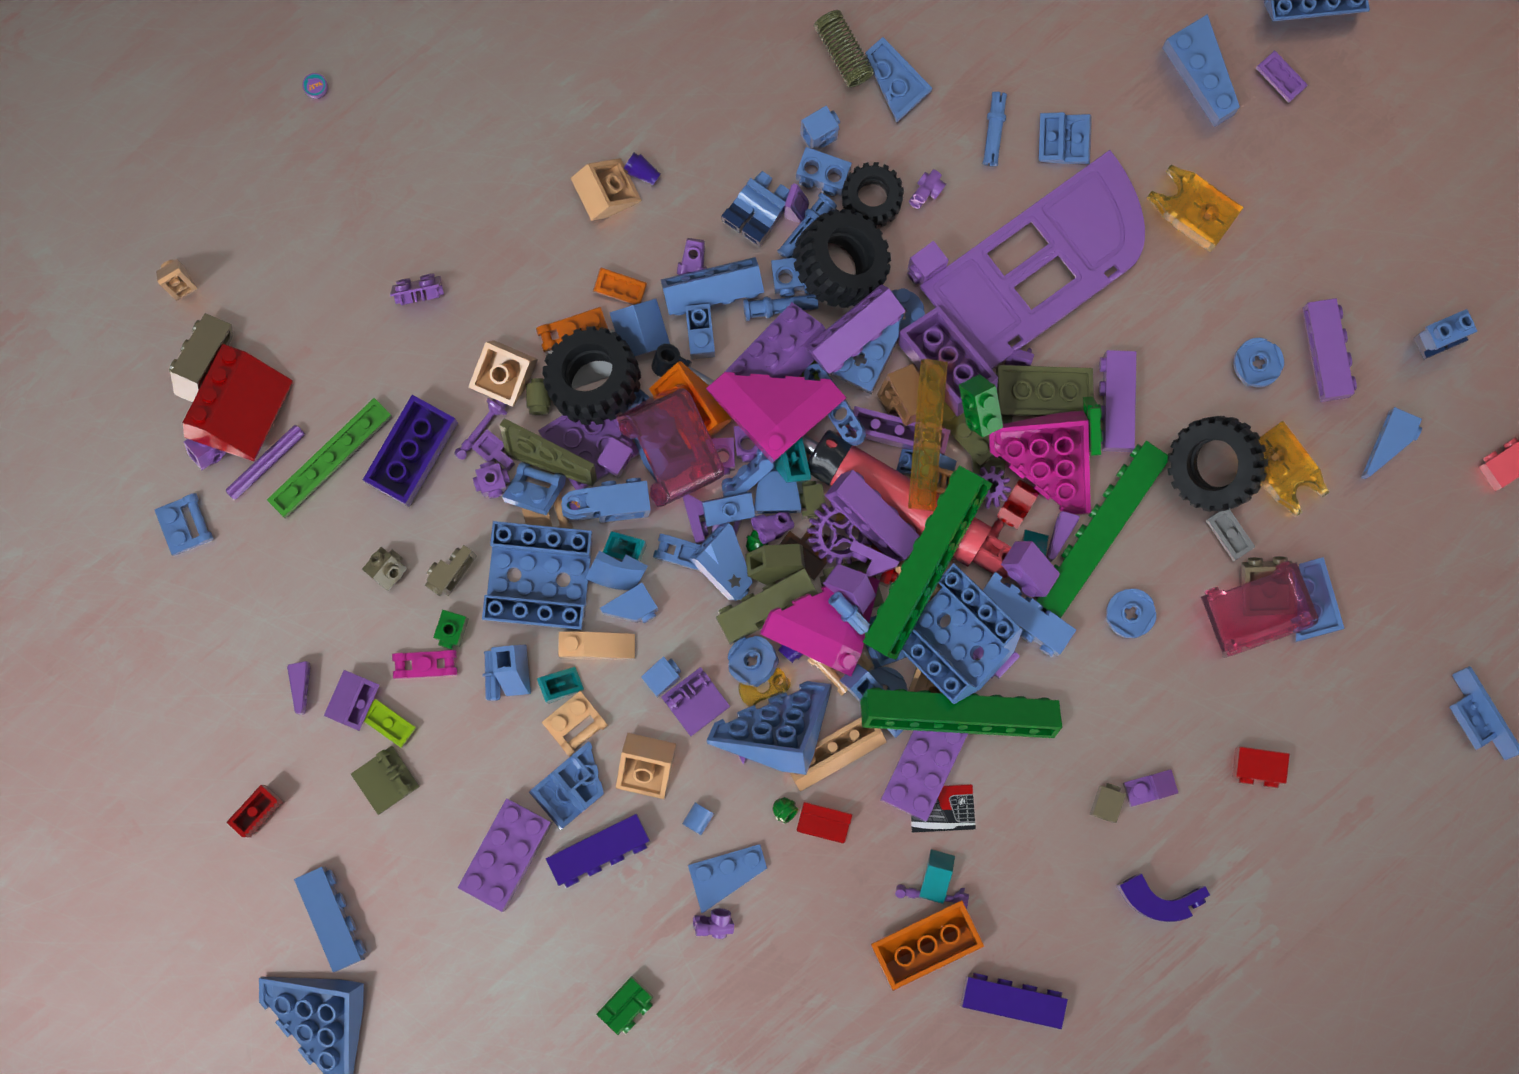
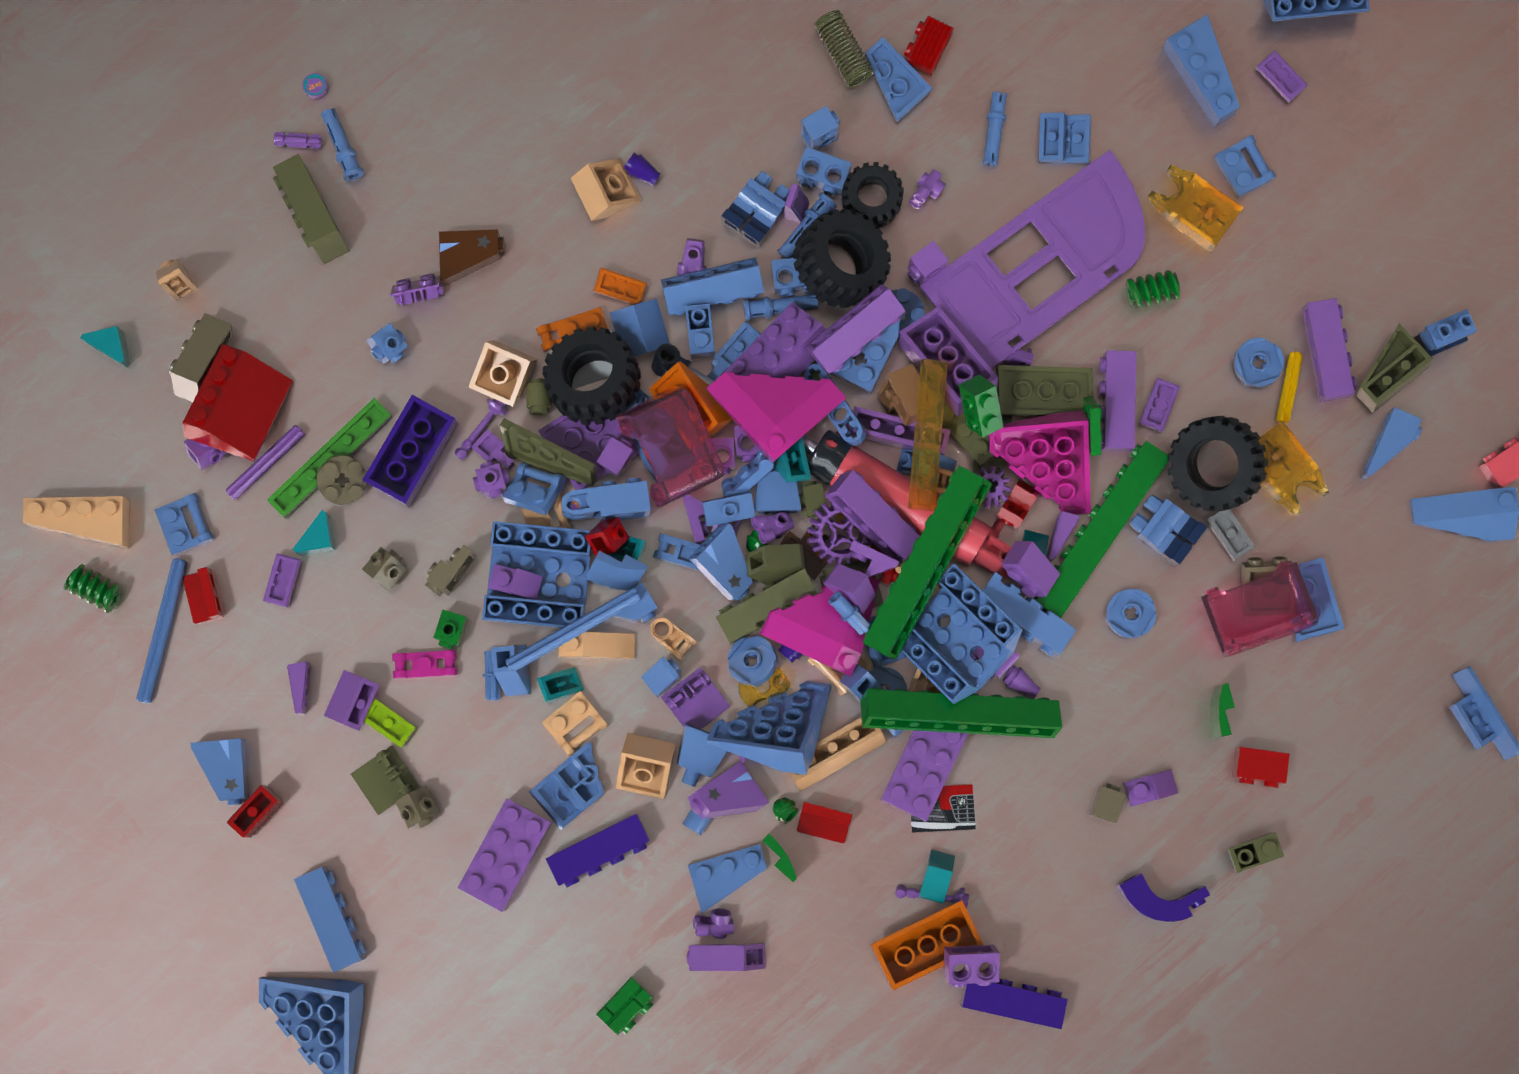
none -> light nougat wedge [23,496,130,549]
none -> green piece [64,564,121,613]
none -> teal slope [80,326,130,367]
none -> medium blue axle [136,558,187,703]
none -> red panel [183,567,223,624]
none -> medium blue slope [191,738,249,806]
none -> medium lavender plate [263,553,302,608]
none -> medium lavender axle [273,132,322,149]
none -> olive wedge [273,154,350,264]
none -> teal slope [292,510,335,555]
none -> dark tan plate [316,454,366,505]
none -> medium blue pin [321,108,365,181]
none -> medium blue brick [366,323,408,364]
none -> dark tan brick [395,785,440,829]
none -> reddish brown slope [439,229,505,285]
none -> medium lavender slope [488,564,543,600]
none -> medium blue axle [506,588,640,672]
none -> red brick [585,517,630,556]
none -> light nougat piece [651,618,697,662]
none -> medium blue torso [677,723,727,787]
none -> medium lavender slope [687,761,769,819]
none -> medium lavender slope [687,943,765,971]
none -> medium blue hinge [708,321,761,381]
none -> green slope [762,833,797,882]
none -> red brick [904,16,954,76]
none -> medium lavender brick [944,945,1000,987]
none -> medium lavender cone [1002,665,1041,699]
none -> green piece [1126,270,1180,308]
none -> medium blue hips [1129,495,1207,567]
none -> medium lavender plate [1139,377,1180,433]
none -> green slope [1210,683,1235,739]
none -> medium blue plate [1214,135,1276,199]
none -> olive slope [1228,832,1284,873]
none -> yellow axle [1276,352,1303,423]
none -> olive wedge [1356,323,1433,413]
none -> medium blue wedge [1410,487,1519,542]

